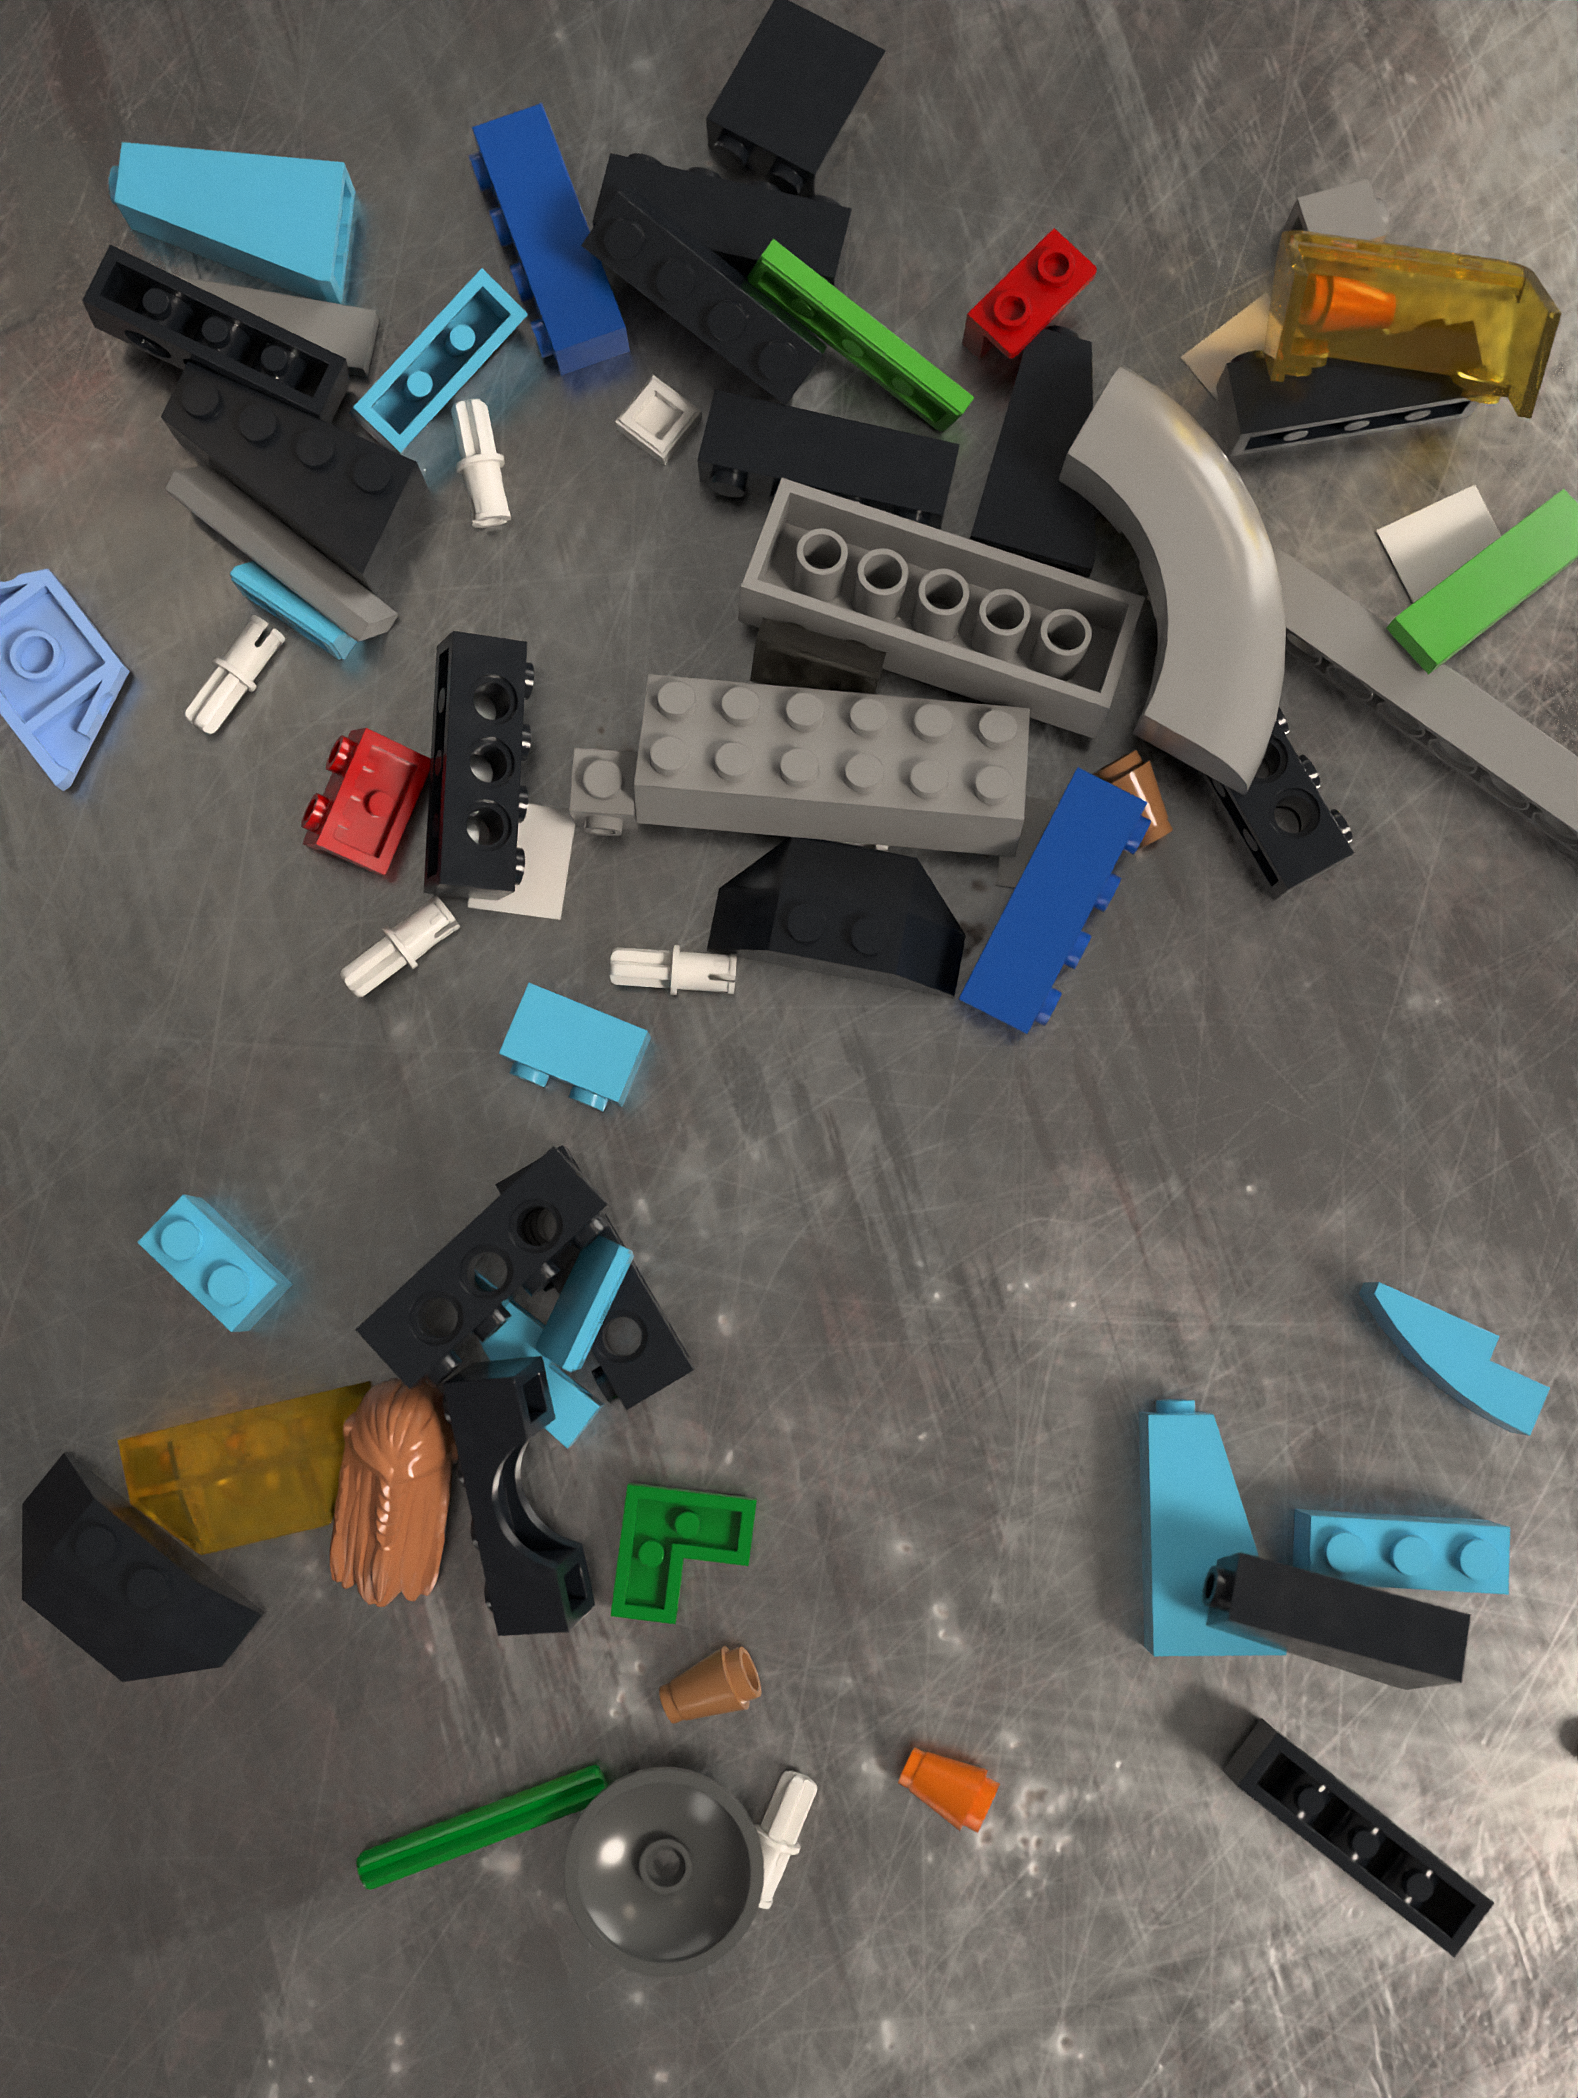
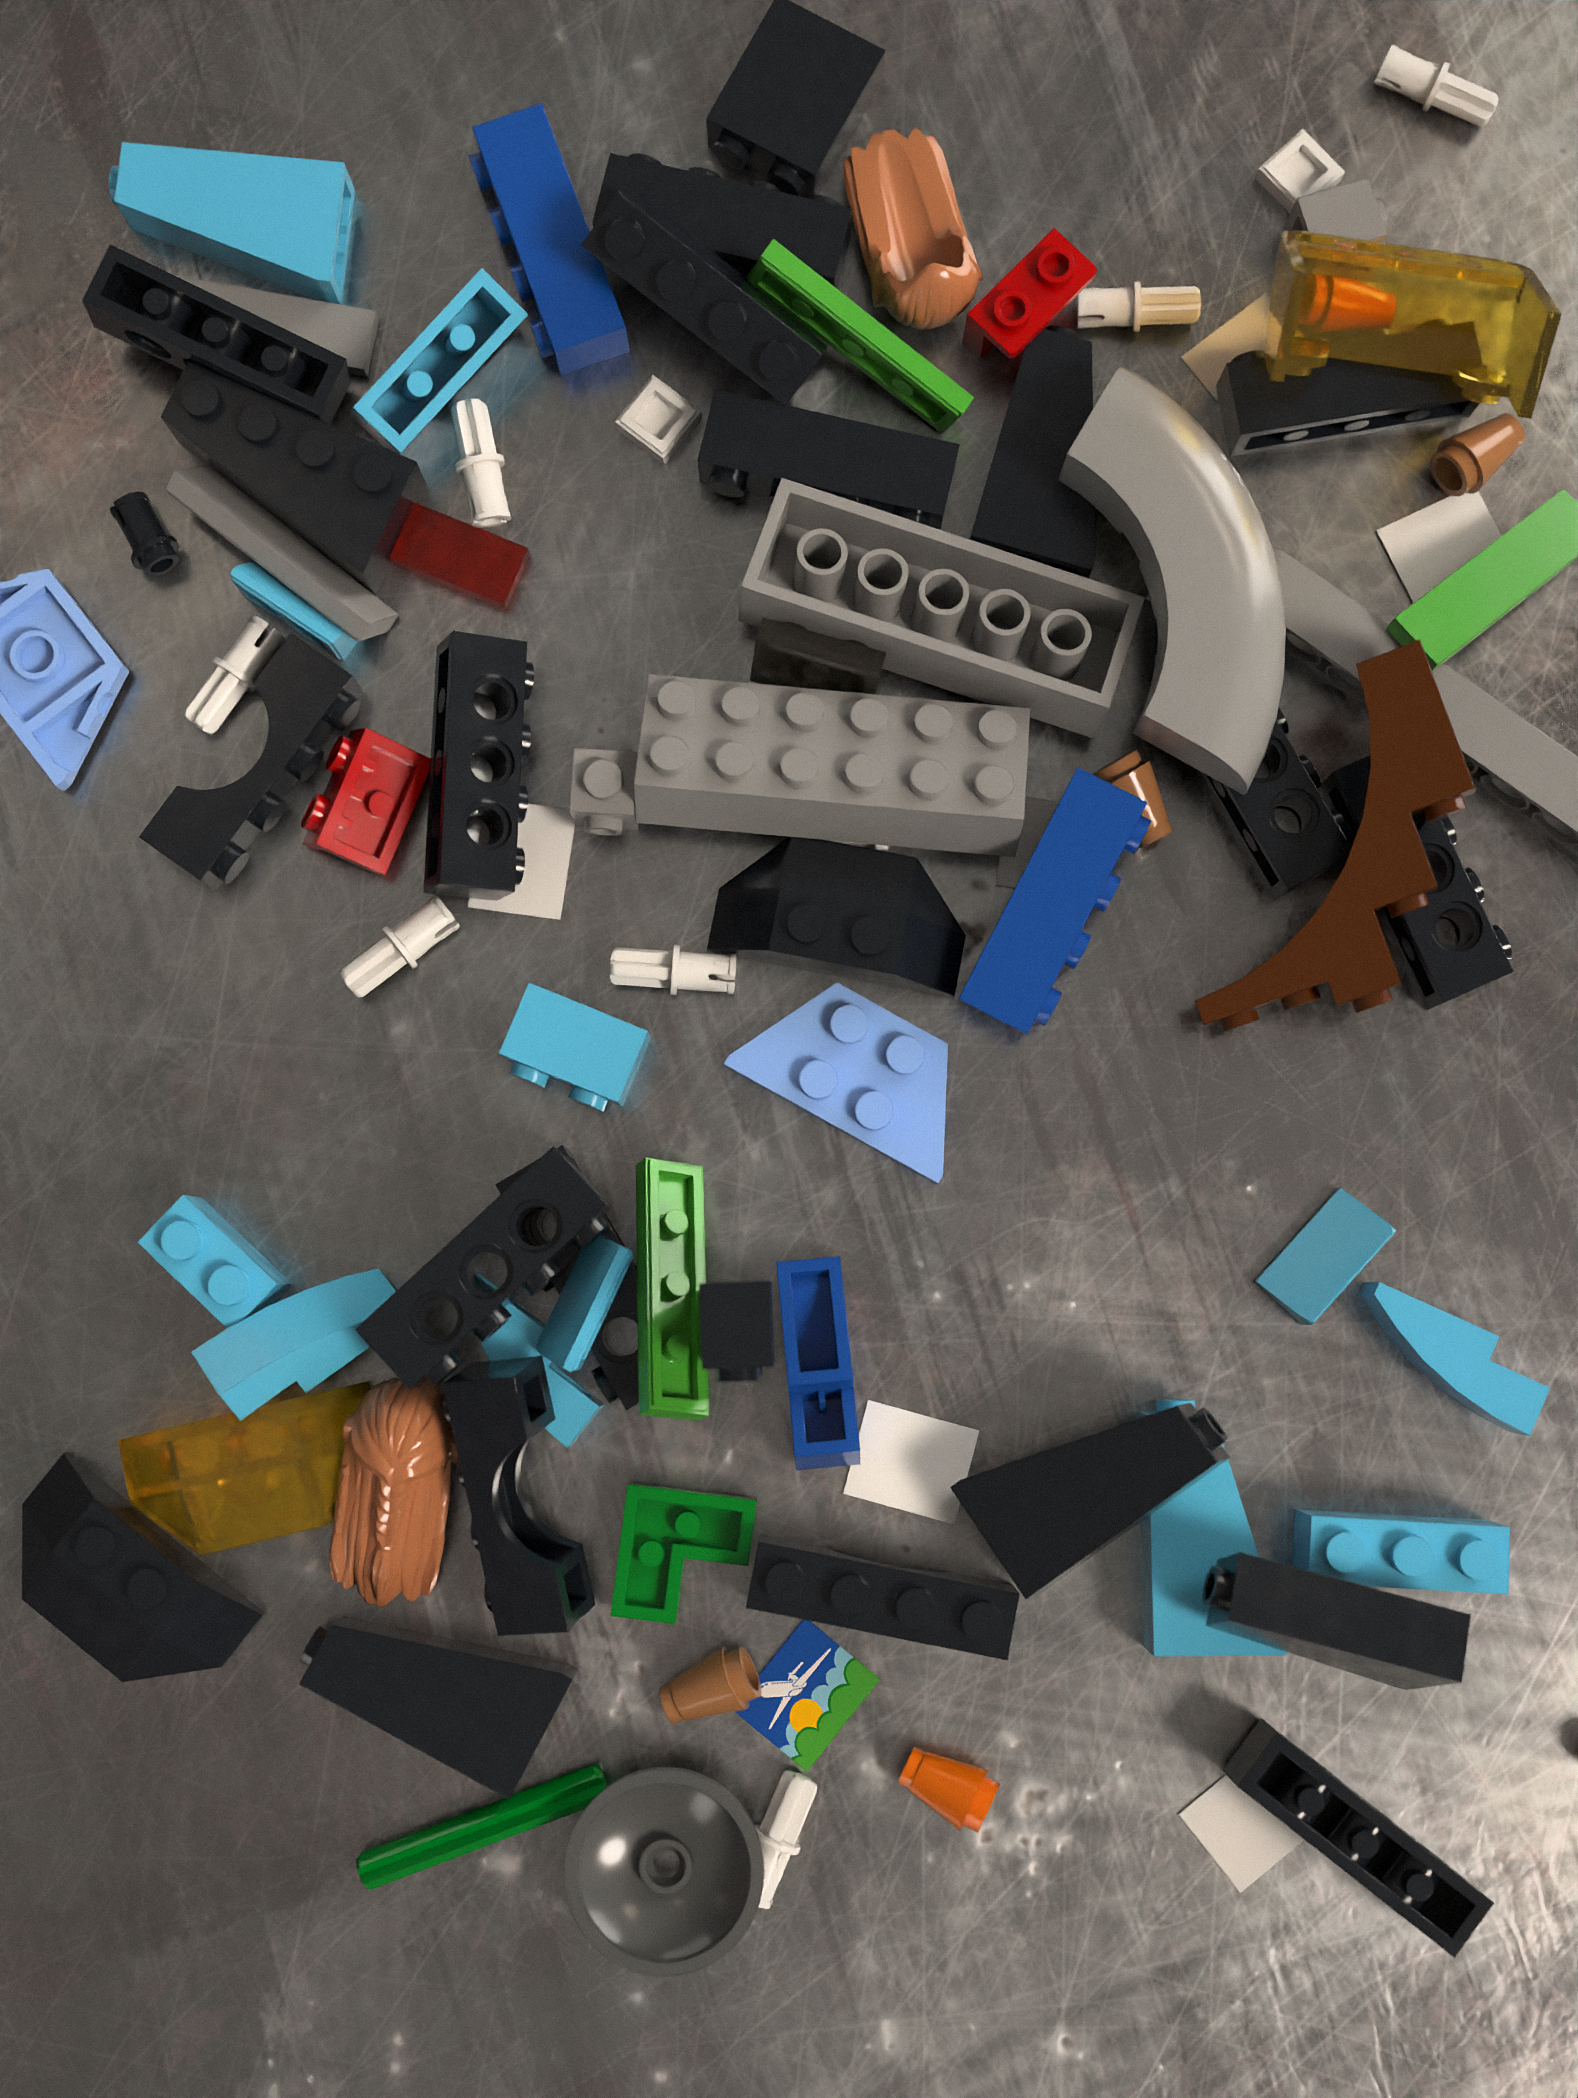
none -> black pin [110,491,179,577]
none -> black arch [139,633,363,891]
none -> medium azure slope [191,1268,396,1421]
none -> black slope [299,1616,578,1800]
none -> clear red tile [389,502,530,610]
none -> bright green tile [636,1157,709,1421]
none -> black brick [699,1281,775,1382]
none -> light blue wing [724,982,948,1185]
none -> sticker [735,1620,880,1772]
none -> black arch [746,1534,1020,1660]
none -> blue slope [776,1256,860,1471]
none -> white sticker [843,1400,979,1525]
none -> nougat hair [844,129,983,330]
none -> black slope [950,1403,1230,1599]
none -> axle [1077,281,1201,332]
none -> white sticker [1178,1775,1304,1893]
none -> reddish brown arch [1195,639,1475,1032]
none -> medium azure slope [1254,1187,1396,1325]
none -> white tile [1255,129,1345,214]
none -> black brick [1321,755,1514,1010]
none -> white axle [1374,44,1498,127]
none -> medium nougat cone [1430,413,1525,496]

